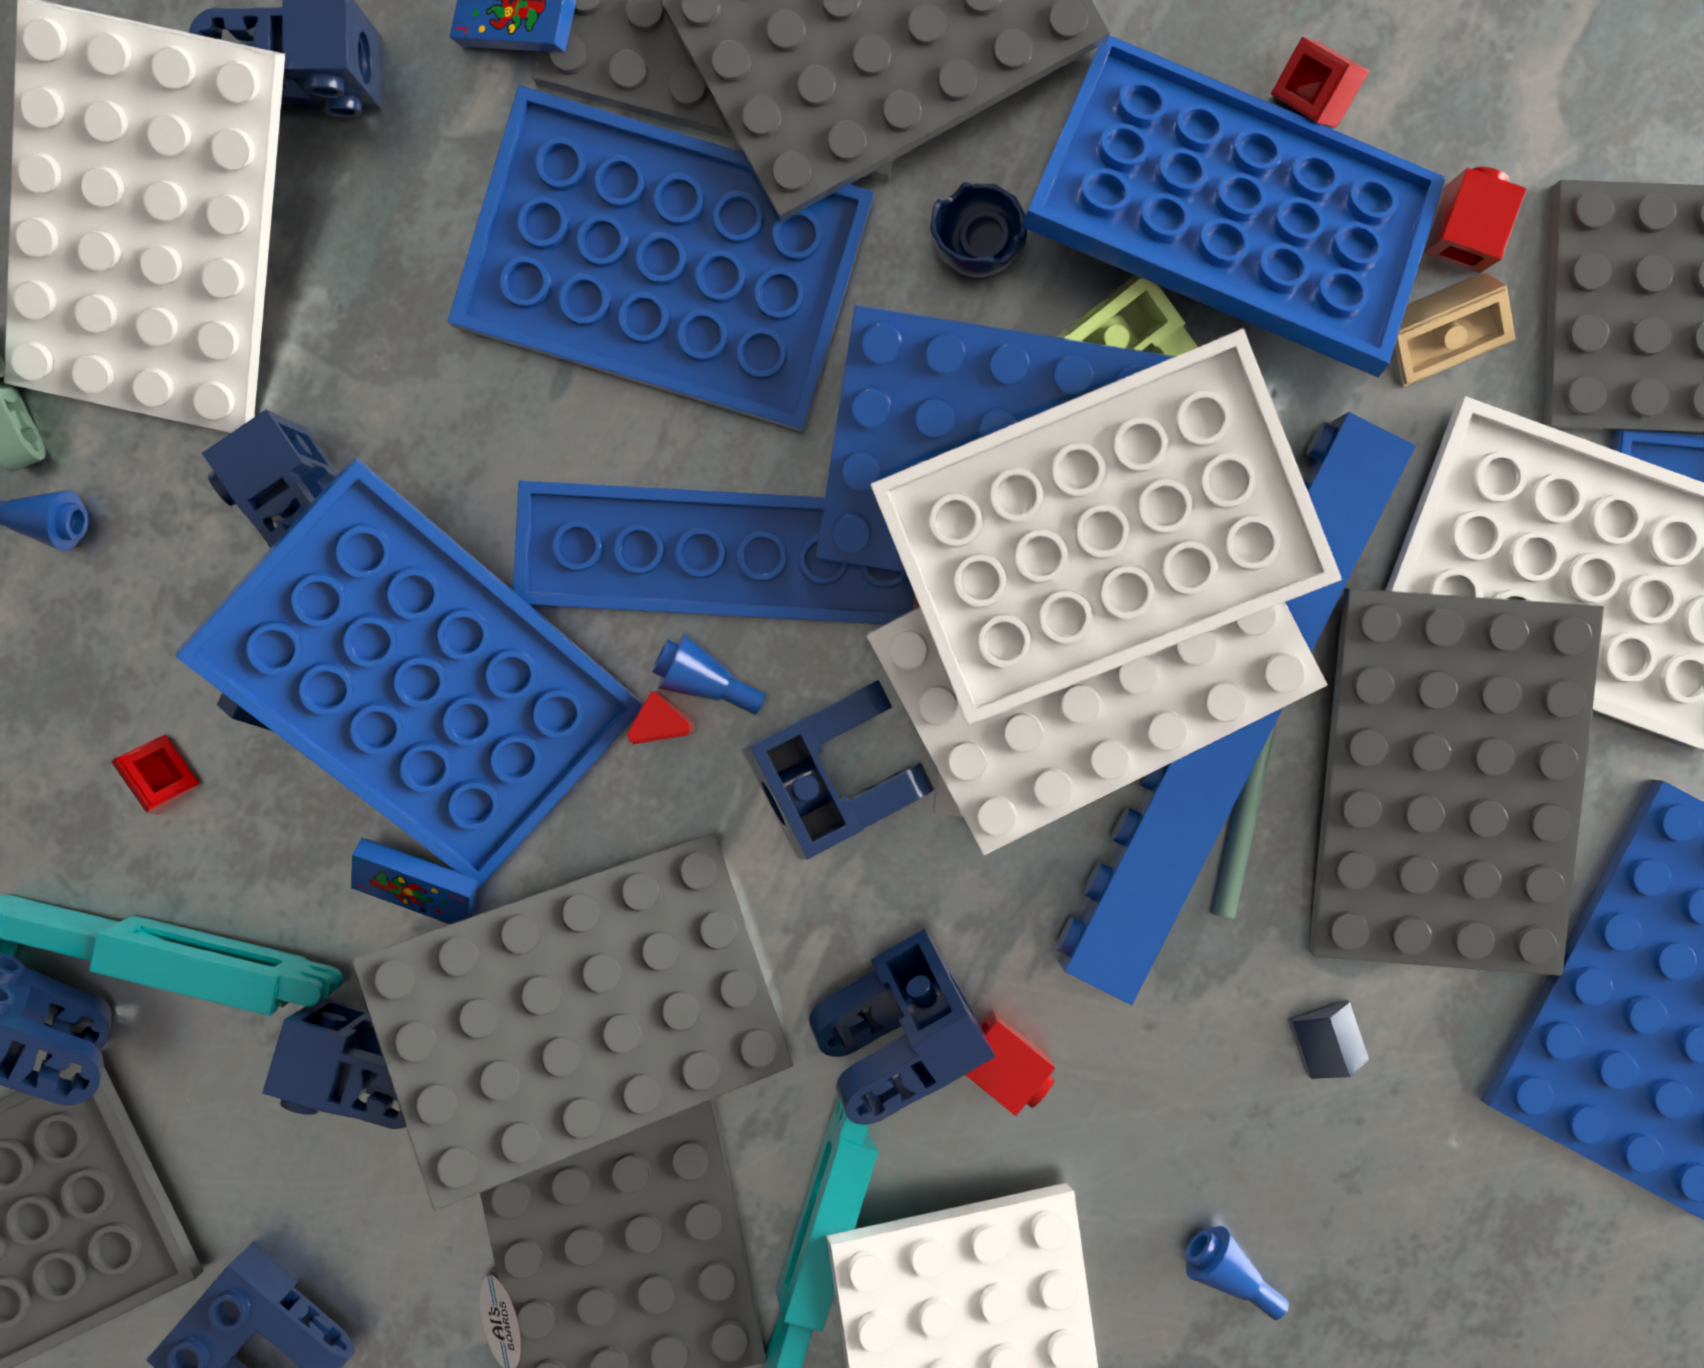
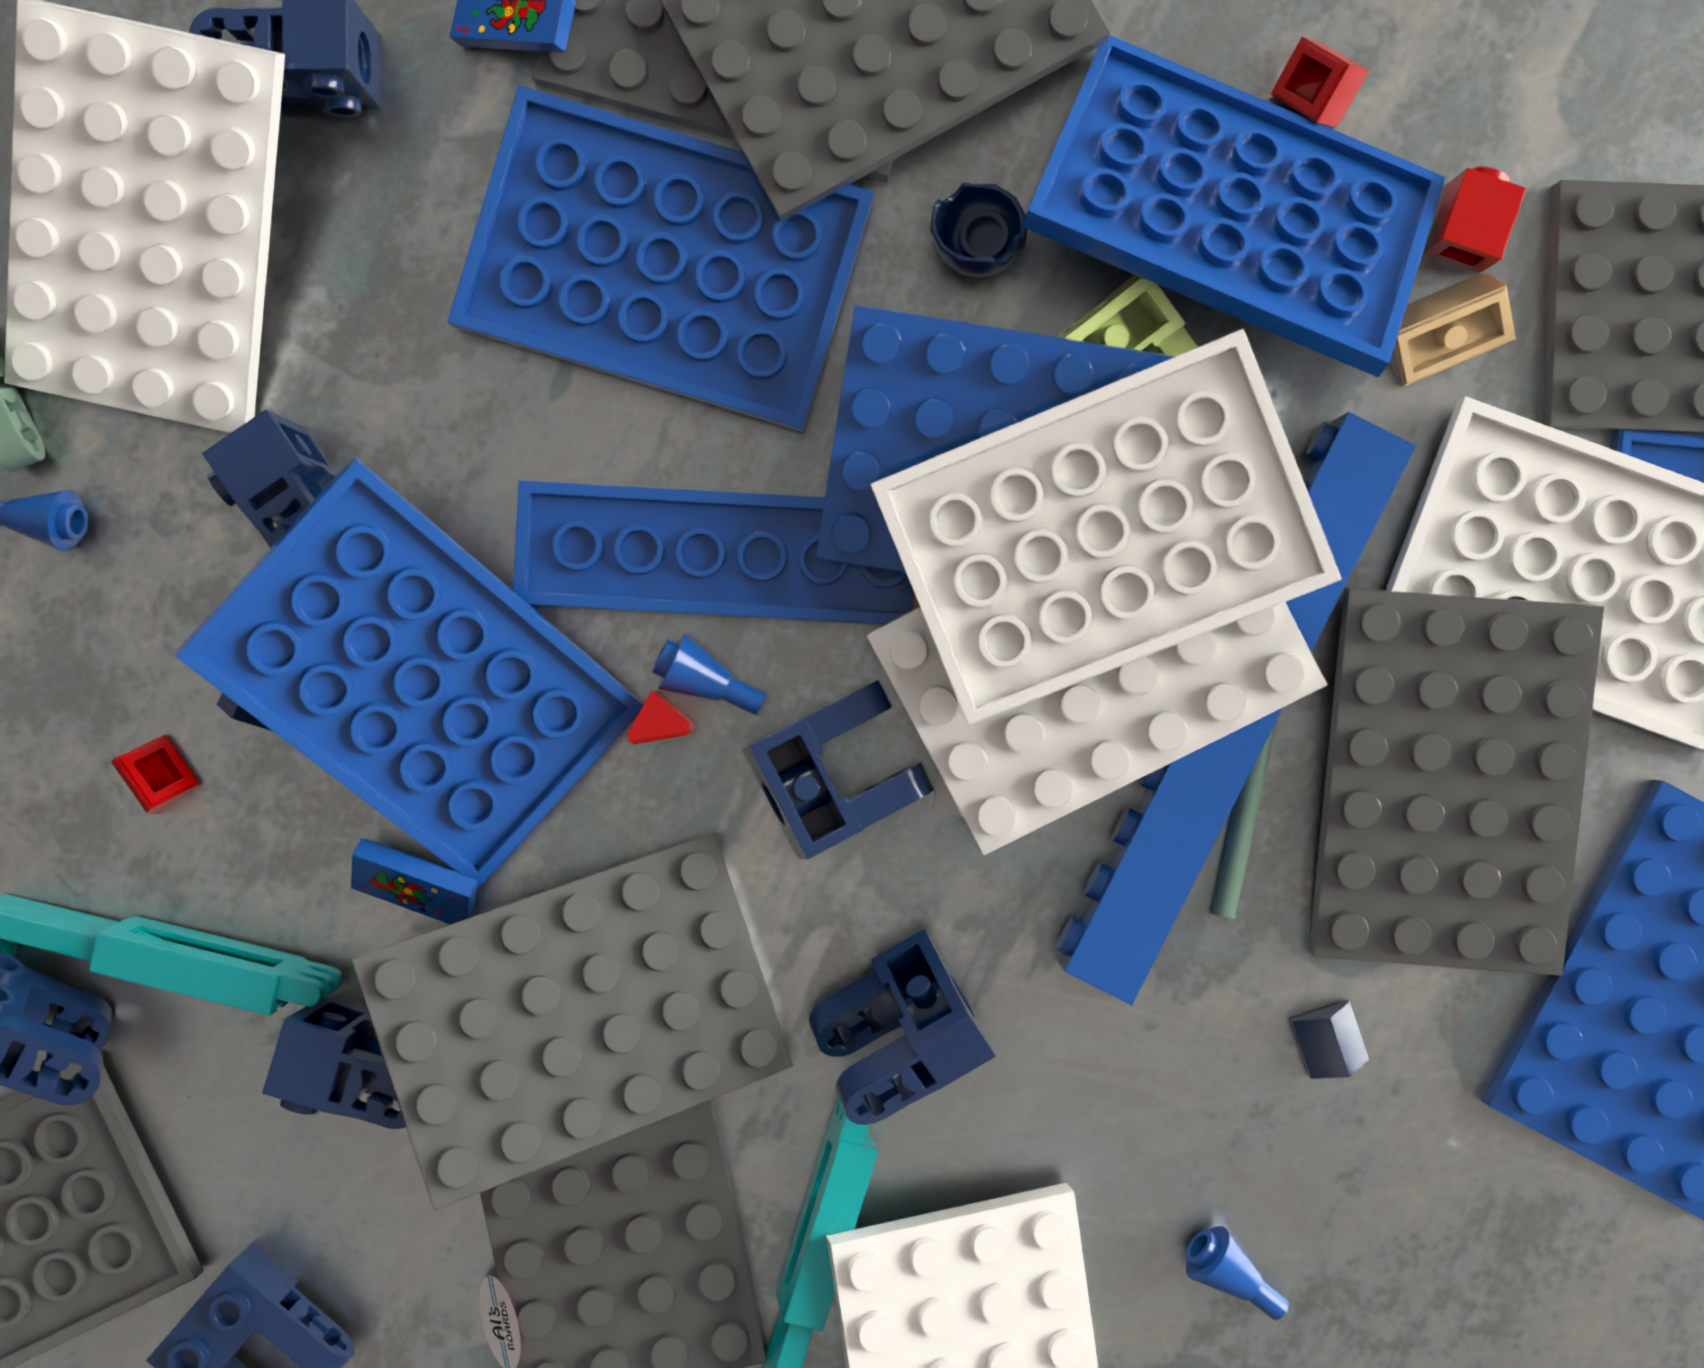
red brick [965,1009,1055,1116] -> none

